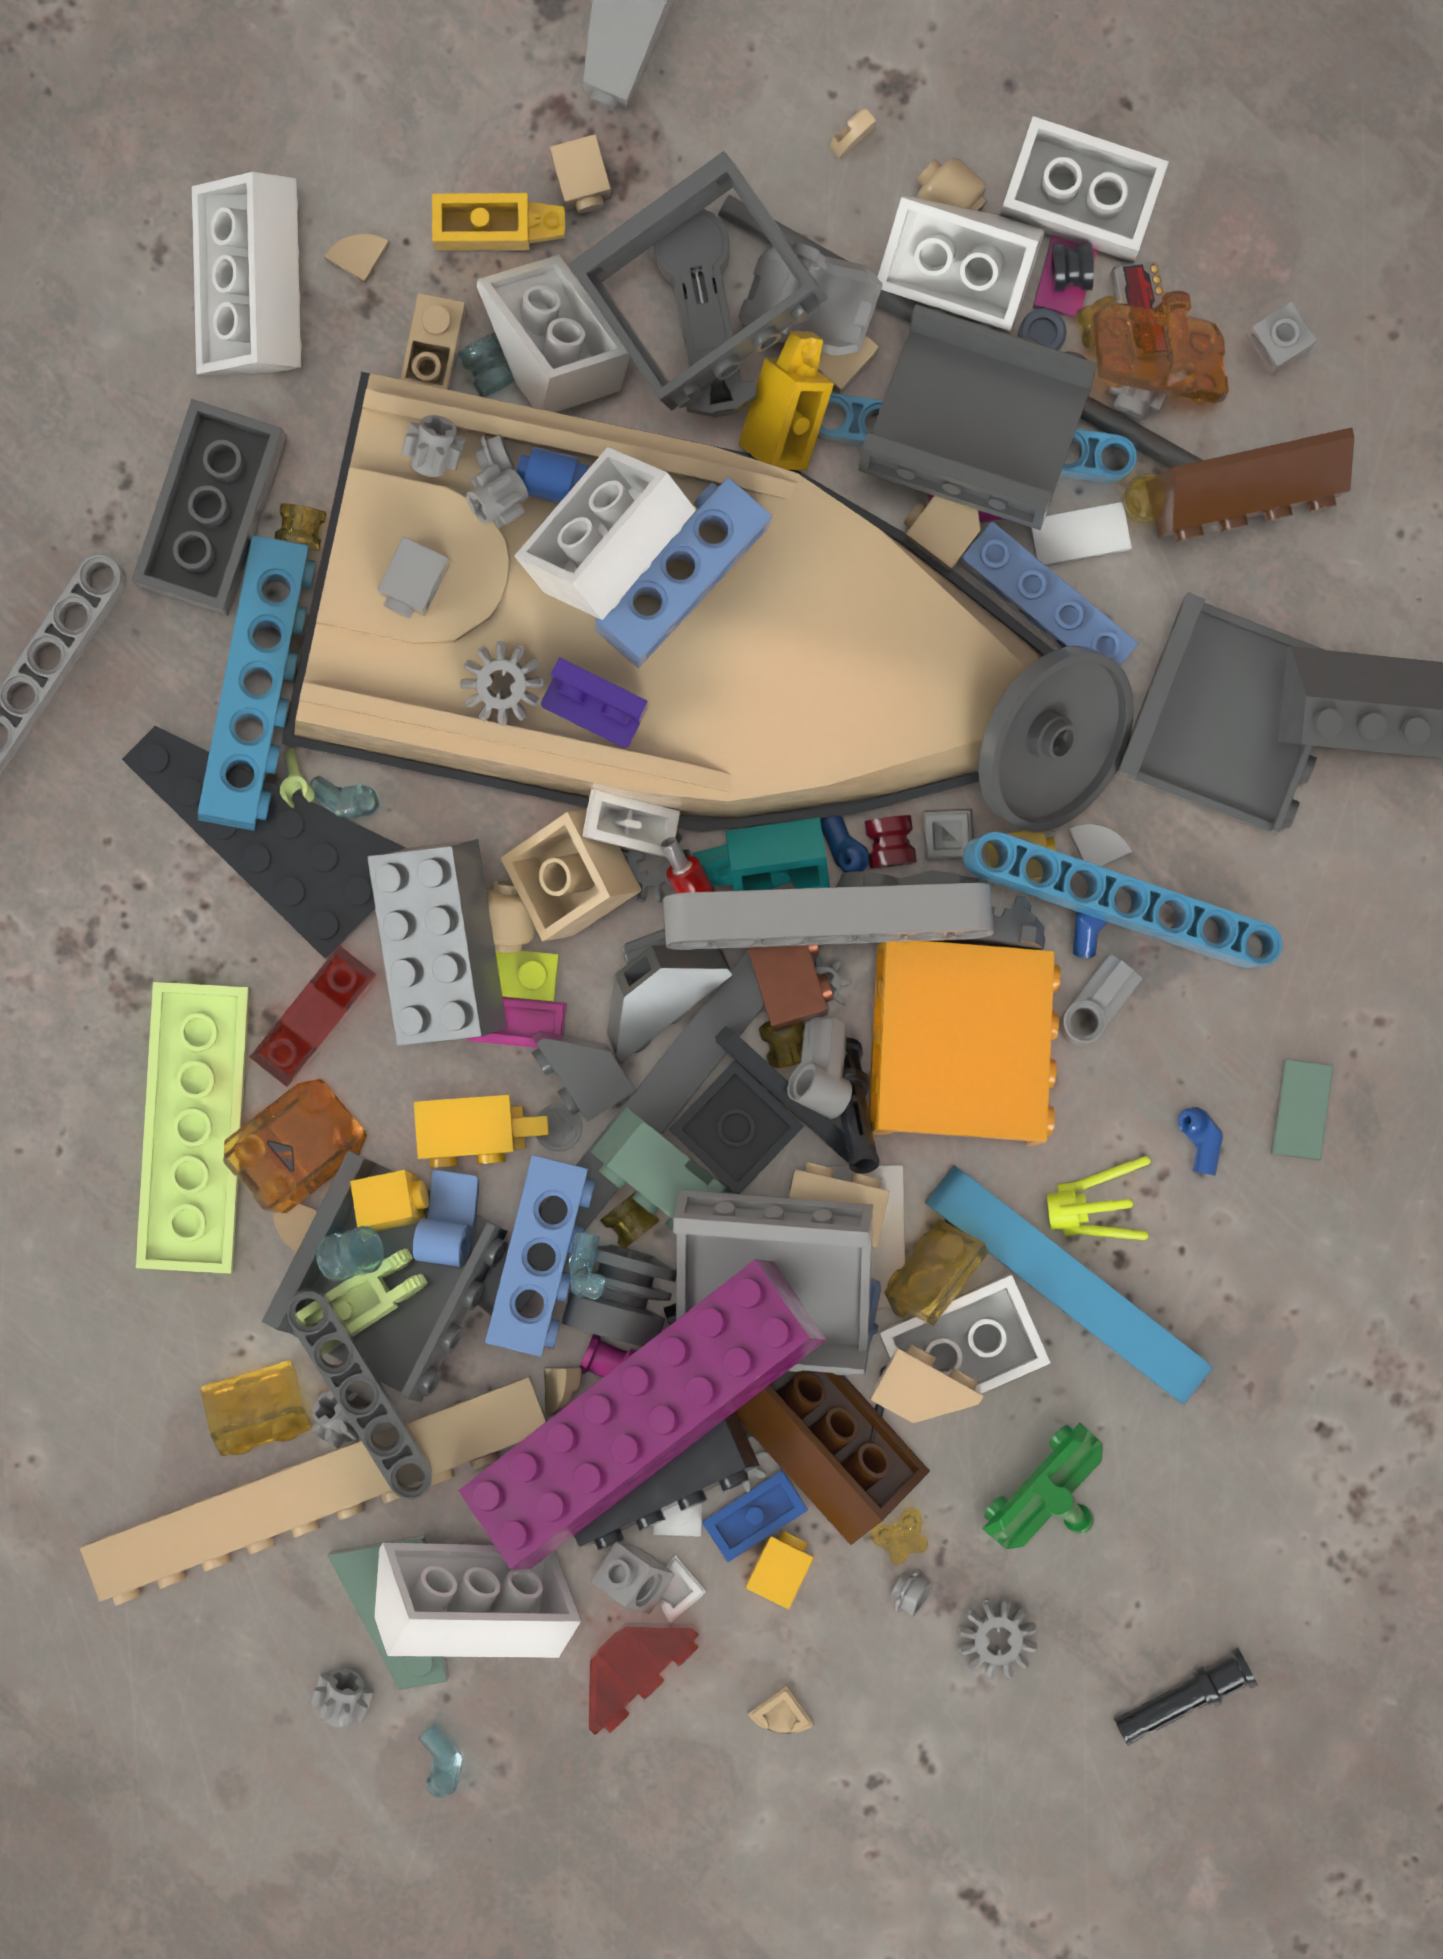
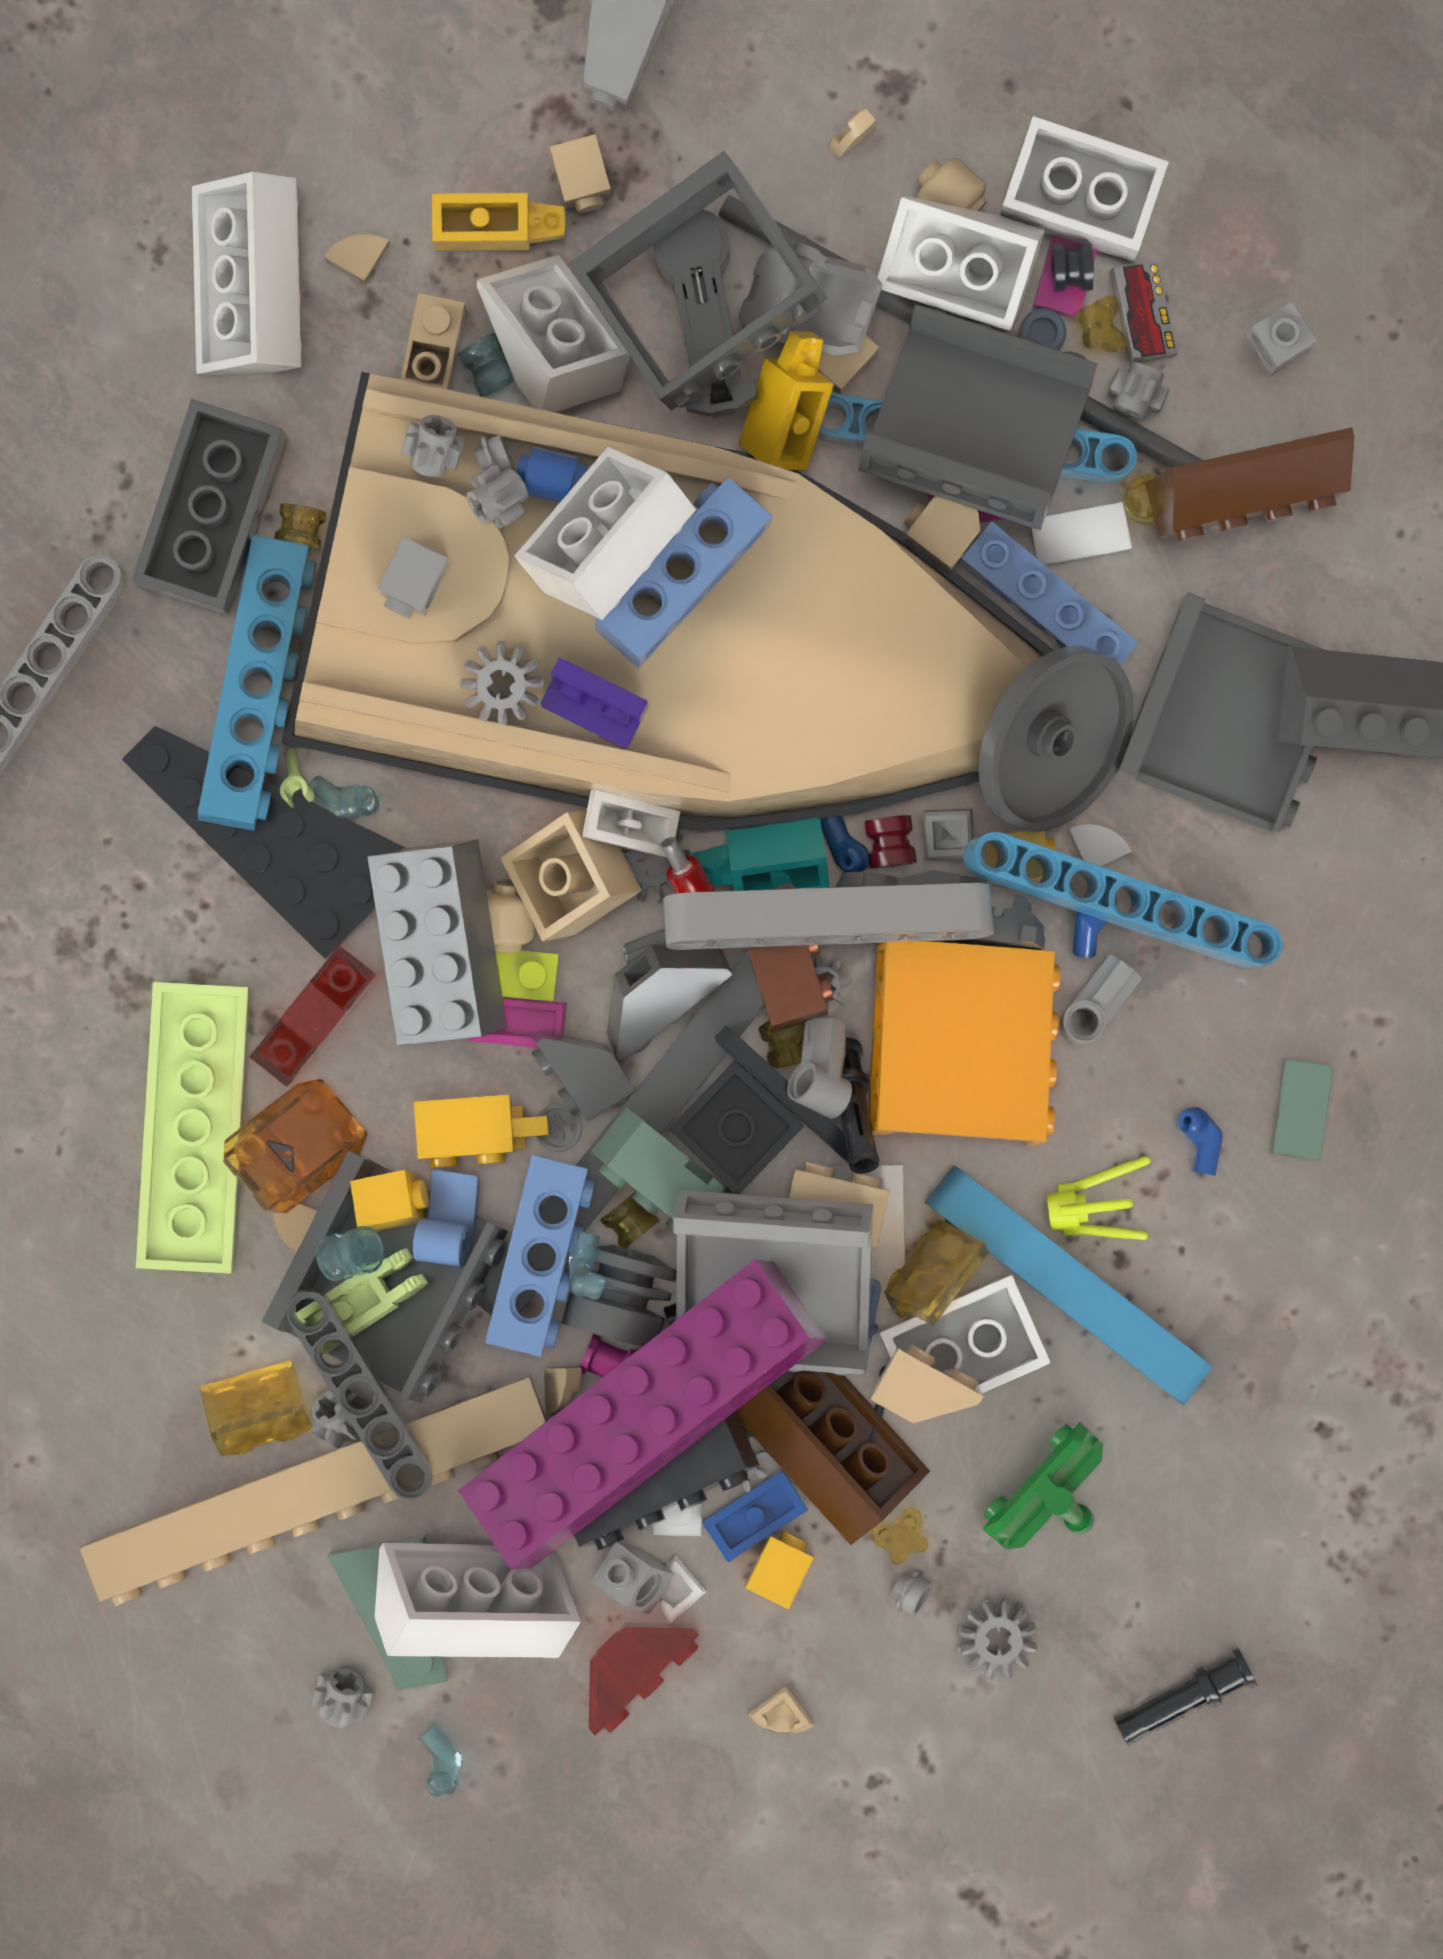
clear orange shield [1093,291,1229,404] -> none

